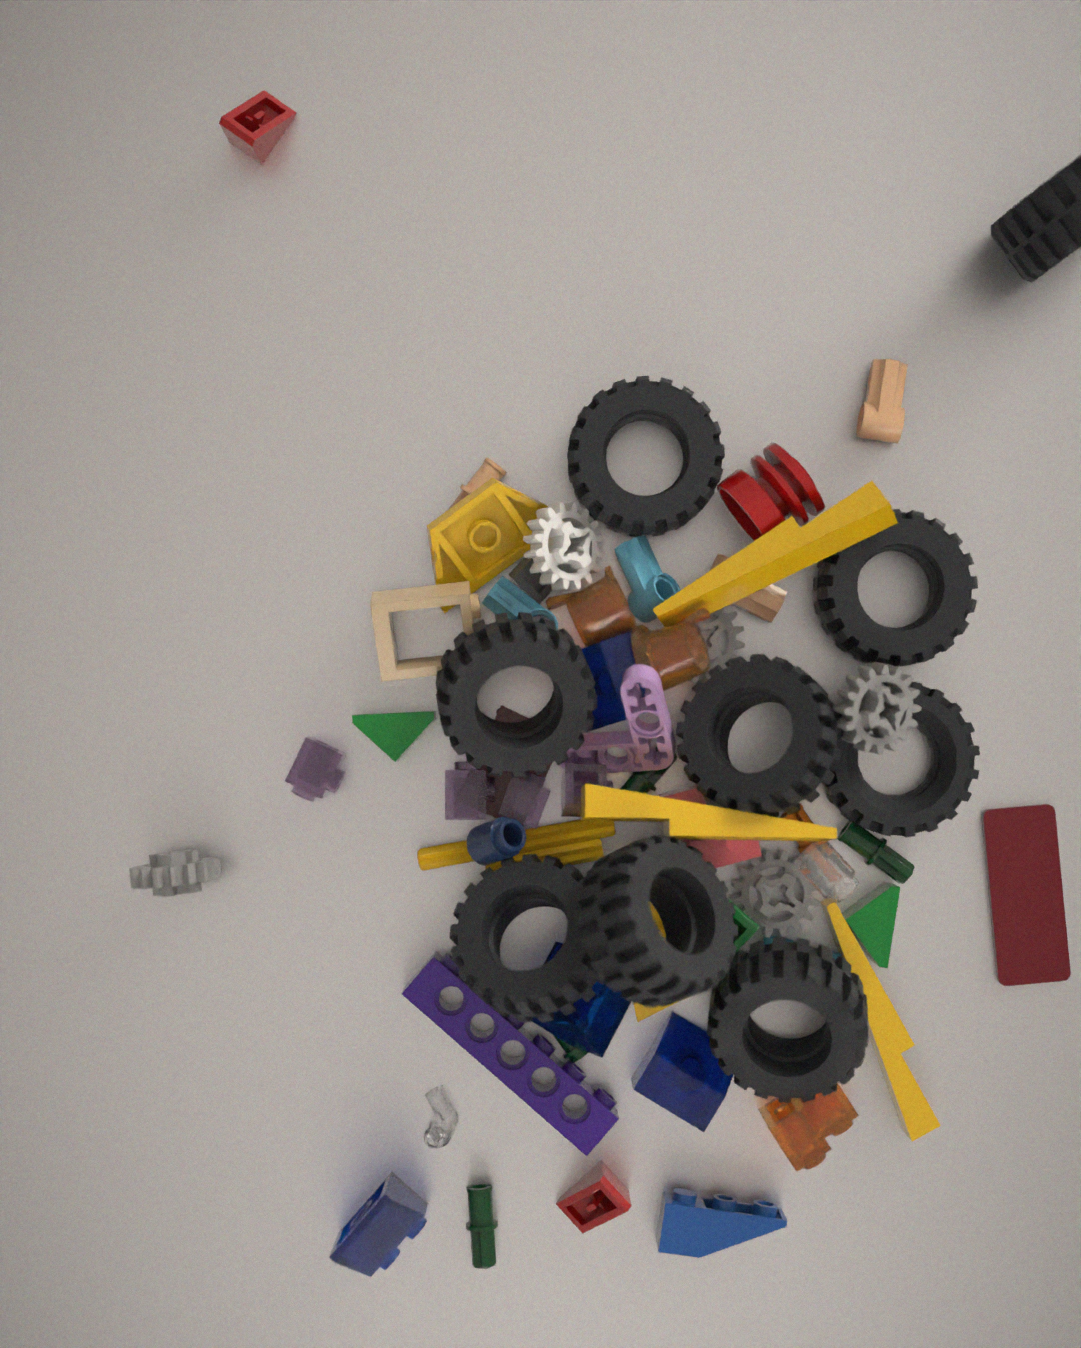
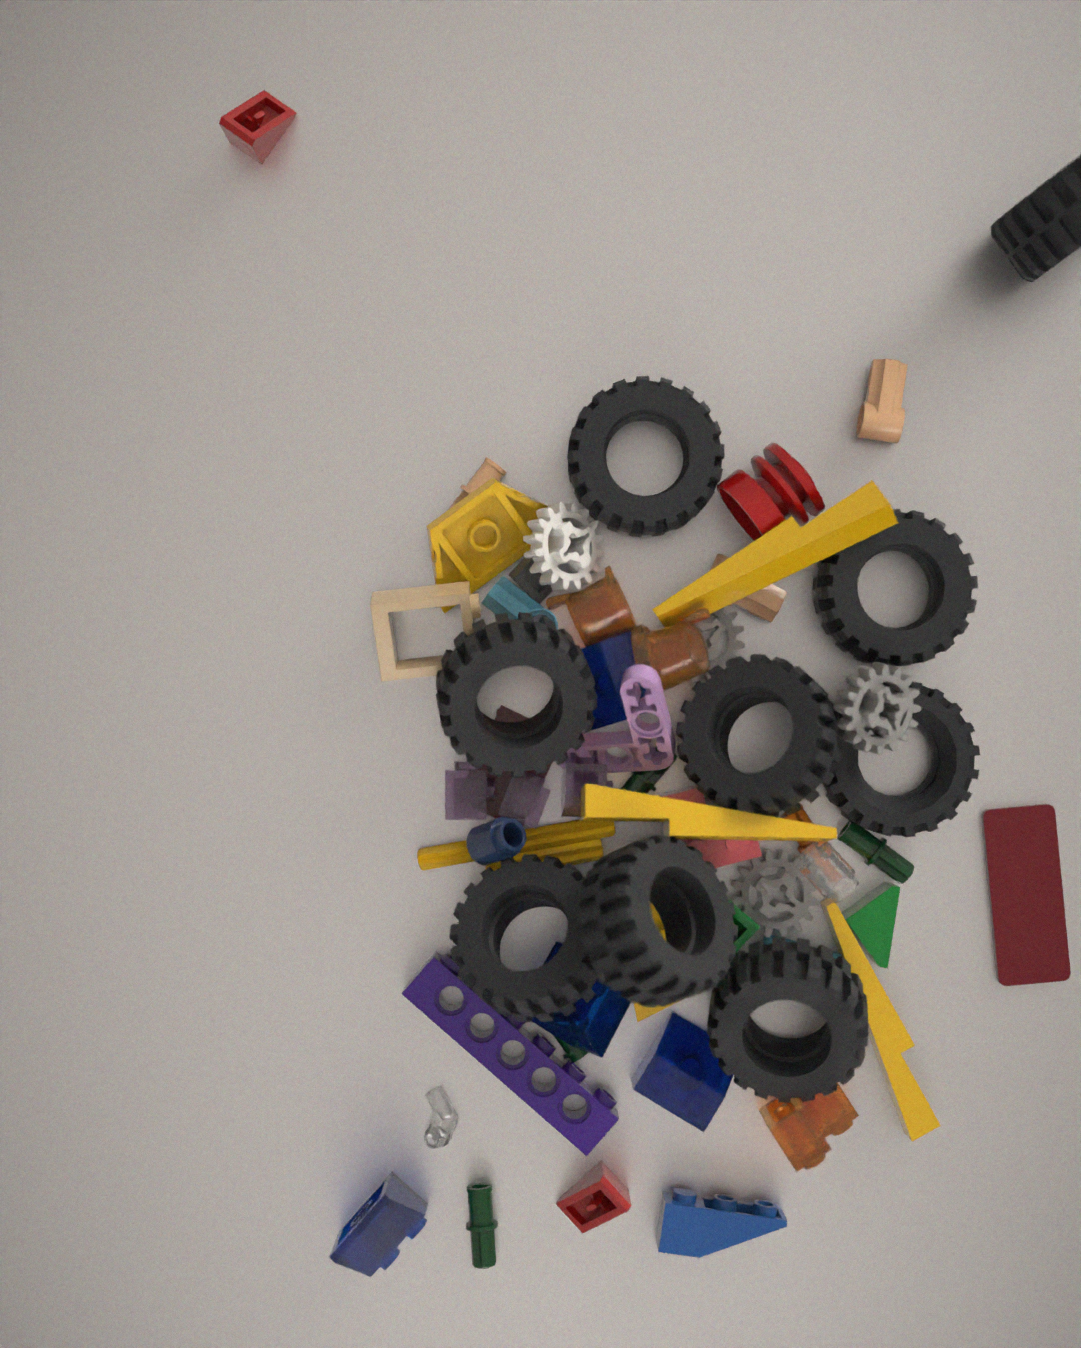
light grey gear [129,849,221,897] -> none
clear purple brick [285,736,347,802] -> none
green slope [352,711,437,762] -> none
medium azure piece [614,535,680,623] -> none

